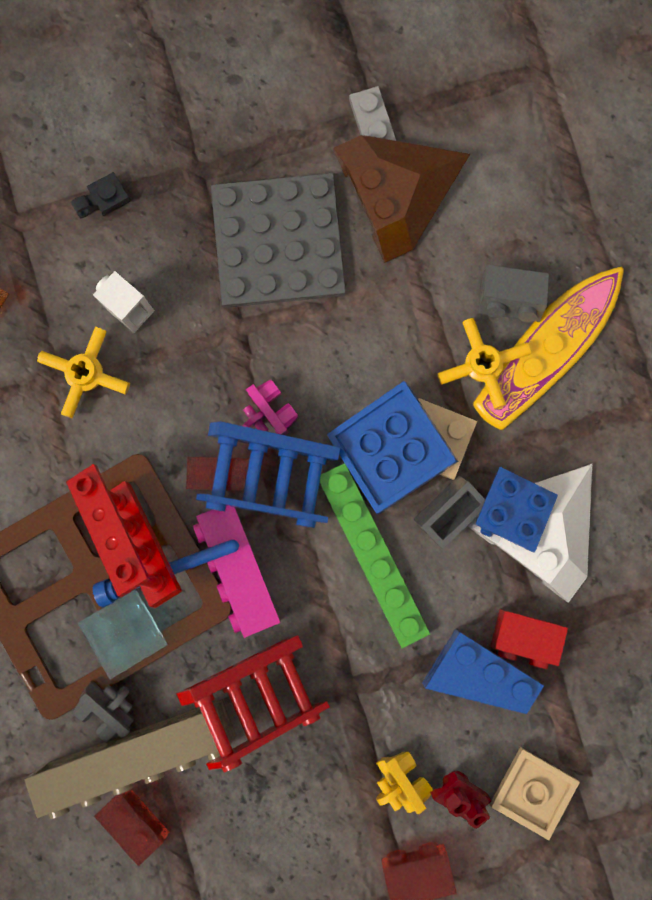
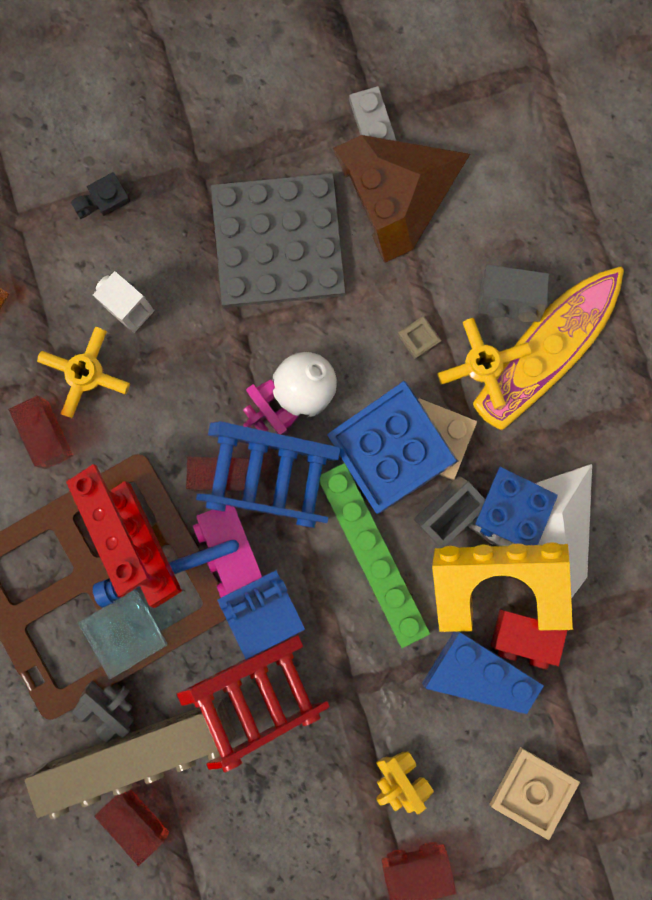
dark red hips [430,771,492,829] -> none
none -> clear red piece [8,395,73,469]
none -> blue hinge [217,570,305,660]
none -> white cylinder [272,352,337,417]
none -> dark tan tile [398,316,441,360]
none -> yellow arch [432,542,573,632]

